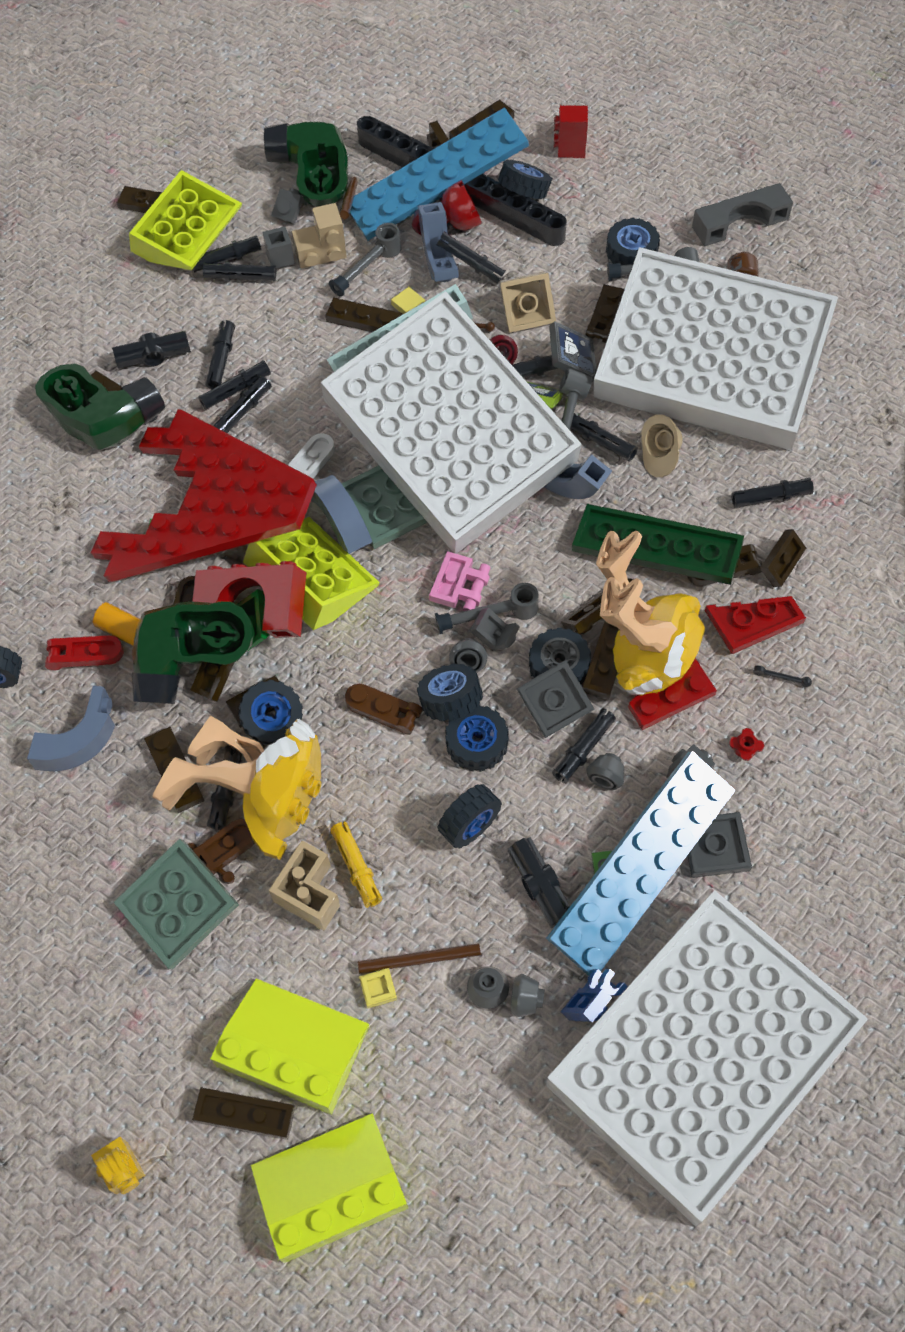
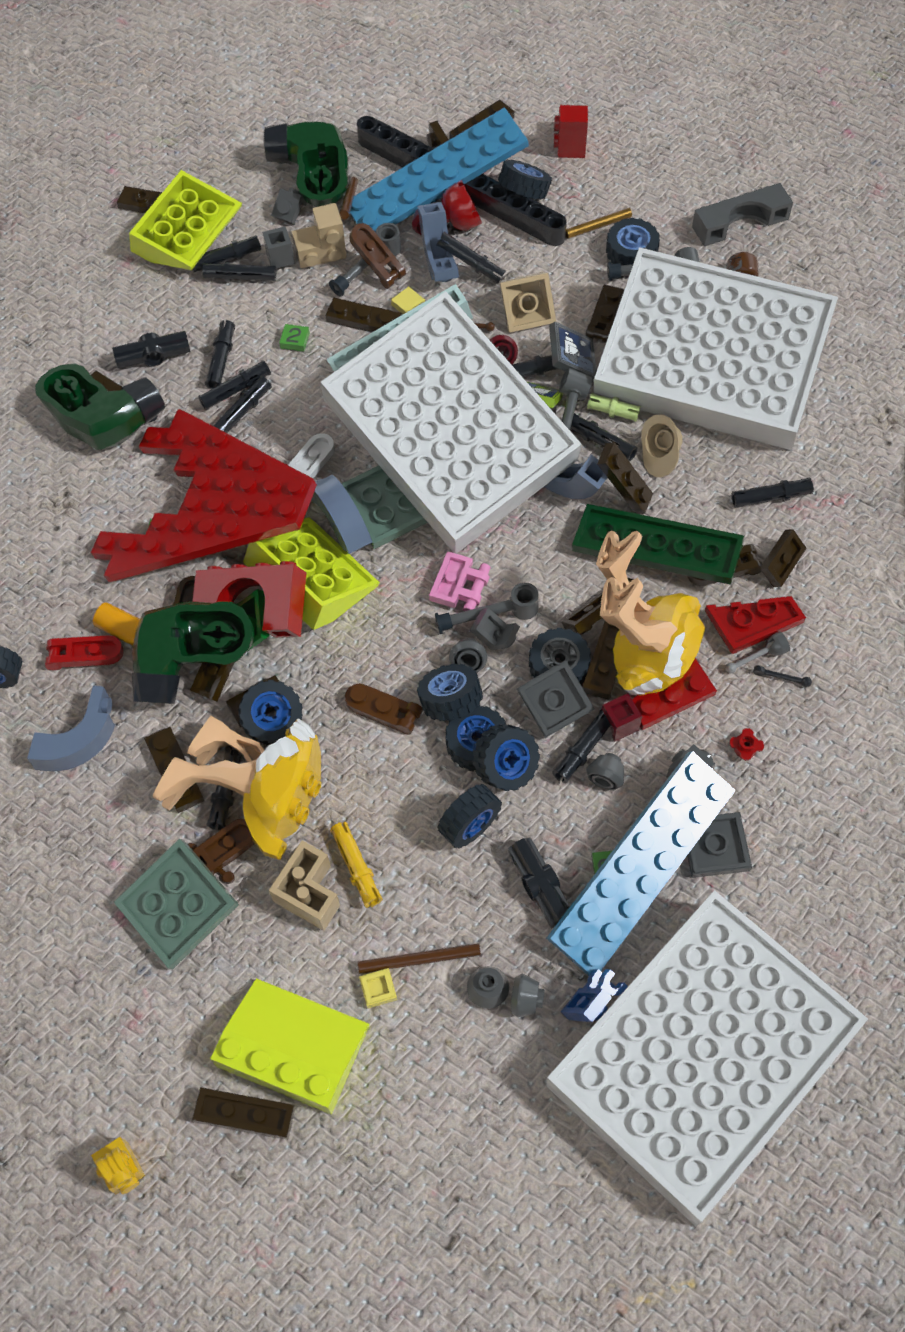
neon yellow slope [251,1113,409,1263] -> none
none -> bright green tile [279,324,310,352]
none -> reddish brown plate [349,223,406,289]
none -> black wheel [473,724,540,791]
none -> pearl gold bar [566,208,632,239]
none -> yellowish green pin [587,393,641,422]
none -> dark brown plate [597,442,653,514]
none -> dark red panel [602,693,642,742]
none -> hinge [725,631,790,674]

